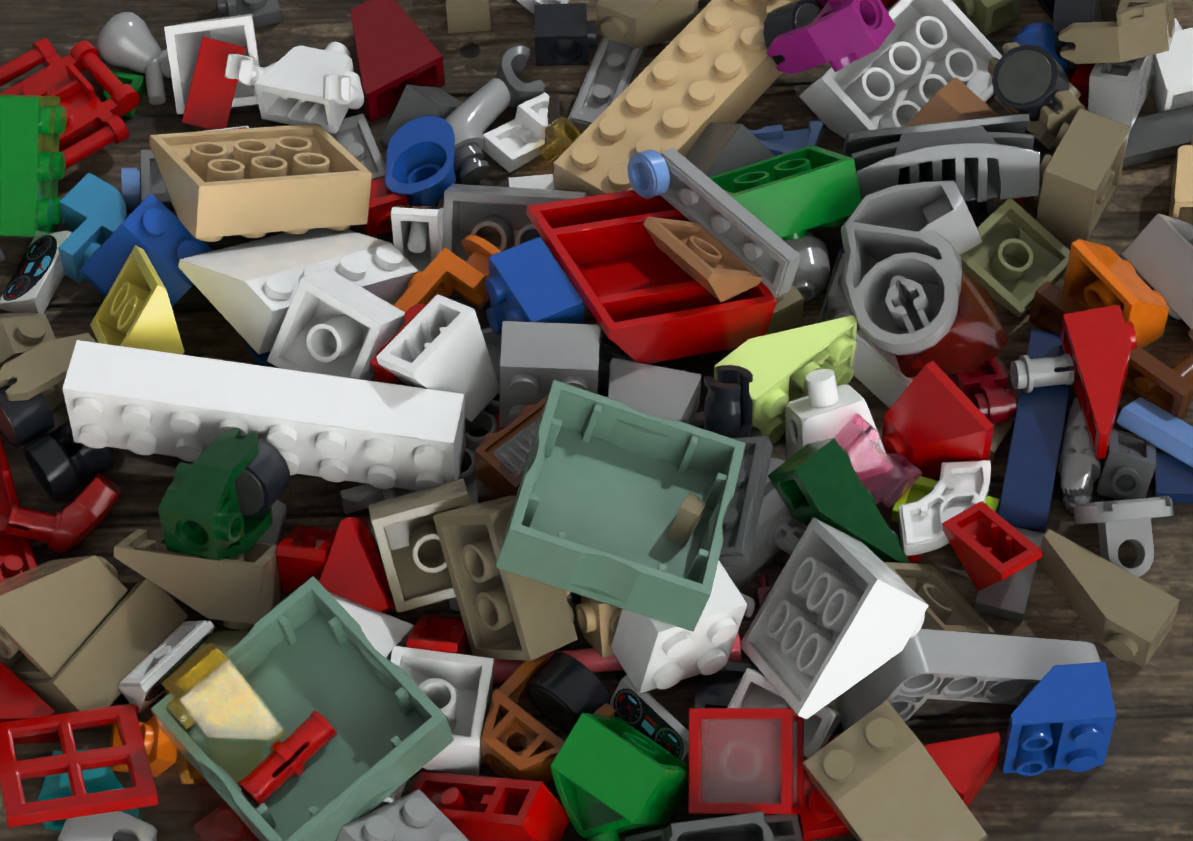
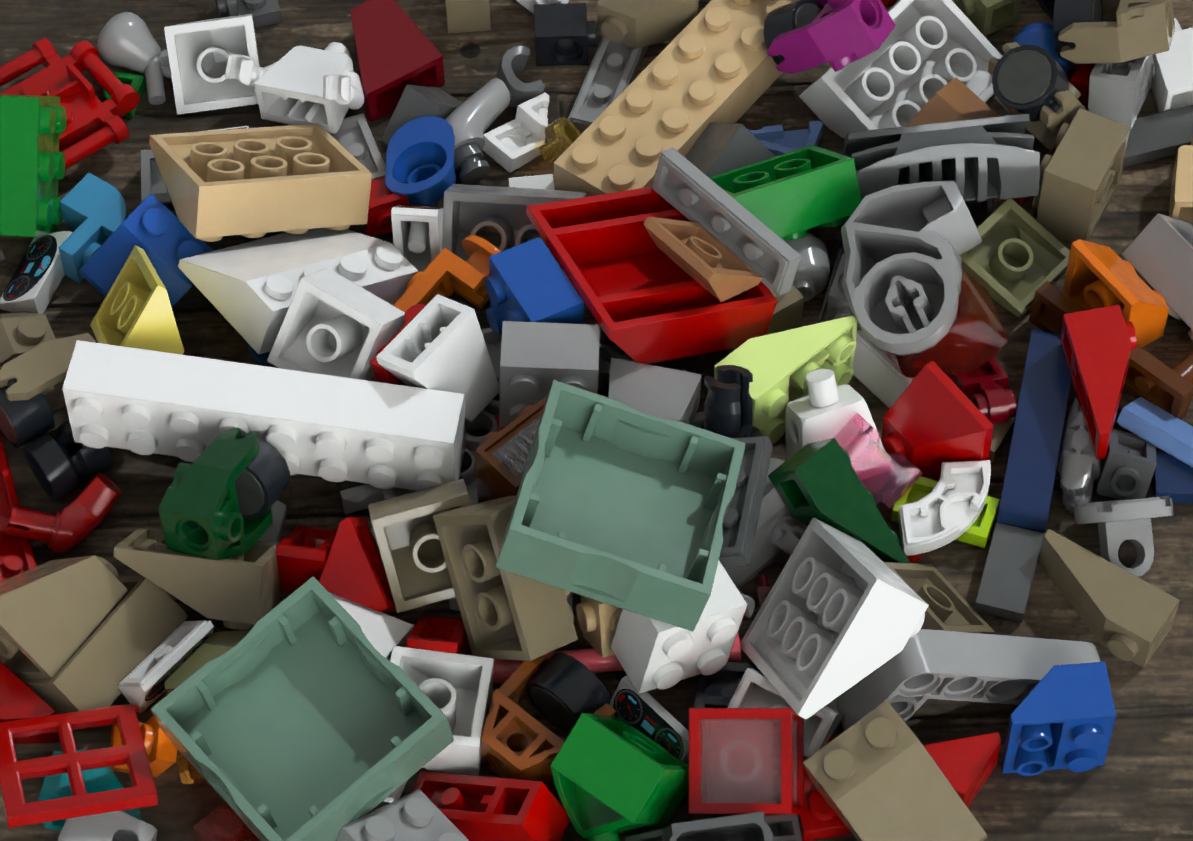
medium blue tile [121,167,141,213] -> none
clear yellow slope [161,642,286,740] -> none
red tile [182,37,246,130] -> none
red pin [237,711,337,807] -> none
medium blue tile [627,149,670,199] -> none
dark tan tile [667,493,707,546] -> none
red slope [942,501,1042,592] -> none
light grey pin [1010,354,1075,393] -> none

